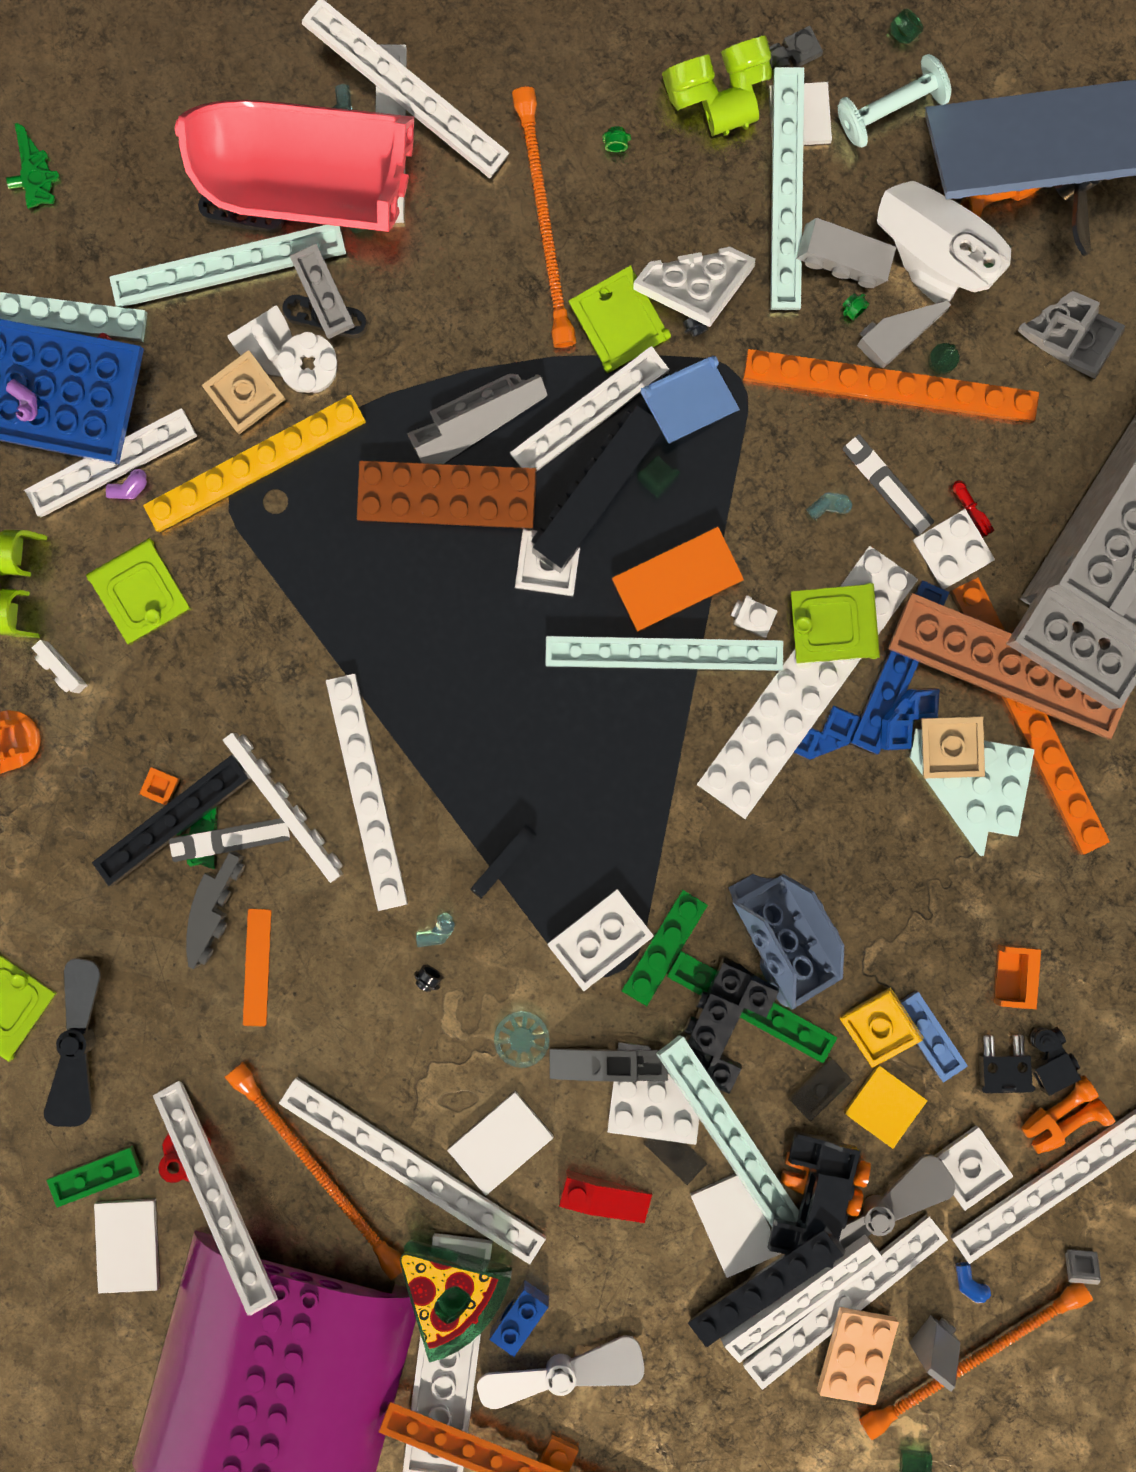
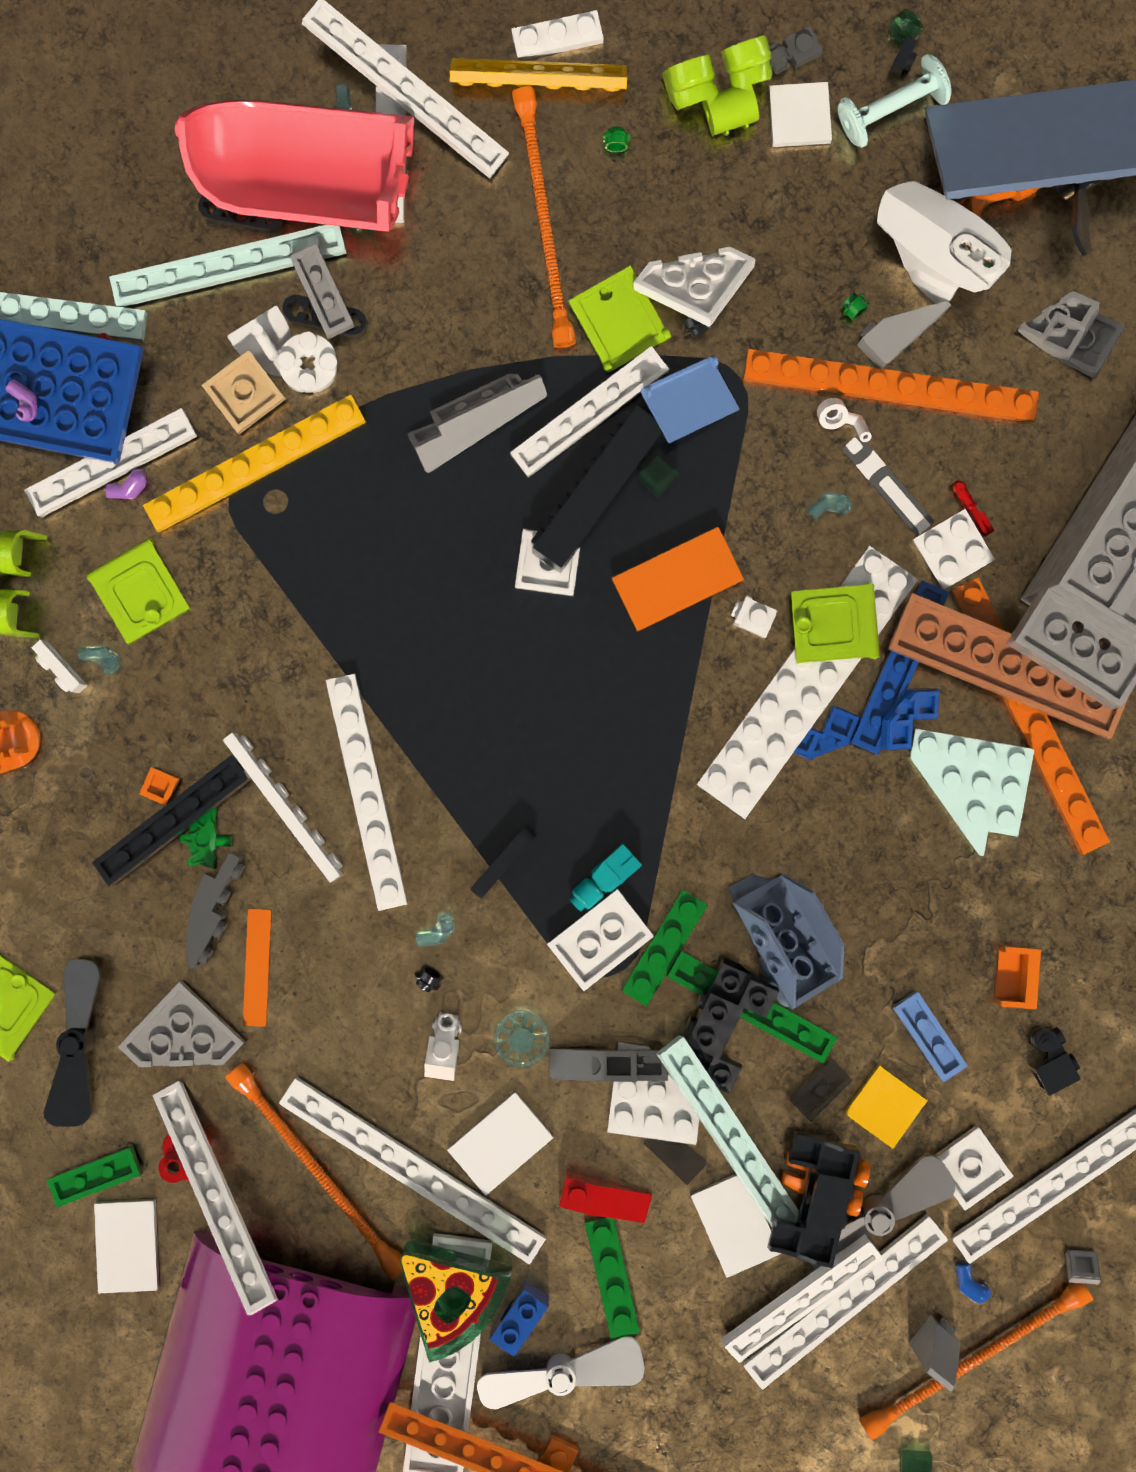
green piece [6,123,60,209] -> none
sticker [169,818,290,862] -> none
dark orange plate [357,461,537,529] -> none
light aqua plate [546,636,783,671] -> none
black plate [688,1226,846,1347] -> none
light aqua plate [770,67,804,310] -> none
light grey brick [796,218,896,288] -> none
light nougat plate [817,1307,899,1405] -> none
yellow tile [839,987,923,1068] -> none
tan plate [921,716,985,779] -> none
clear green tile [928,343,960,374] -> none
black piece [977,1034,1036,1093] -> none
orange piece [1021,1075,1115,1154] -> none
none -> clear light blue arm [78,646,120,675]
none -> light grey plate [118,981,246,1067]
none -> white brick [425,1012,462,1081]
none -> yellow plate [450,58,627,92]
none -> white plate [511,10,603,61]
none -> teal piece [569,843,642,912]
none -> green plate [584,1216,640,1339]
none -> white plate [817,398,872,442]
none -> black plate [889,36,918,79]

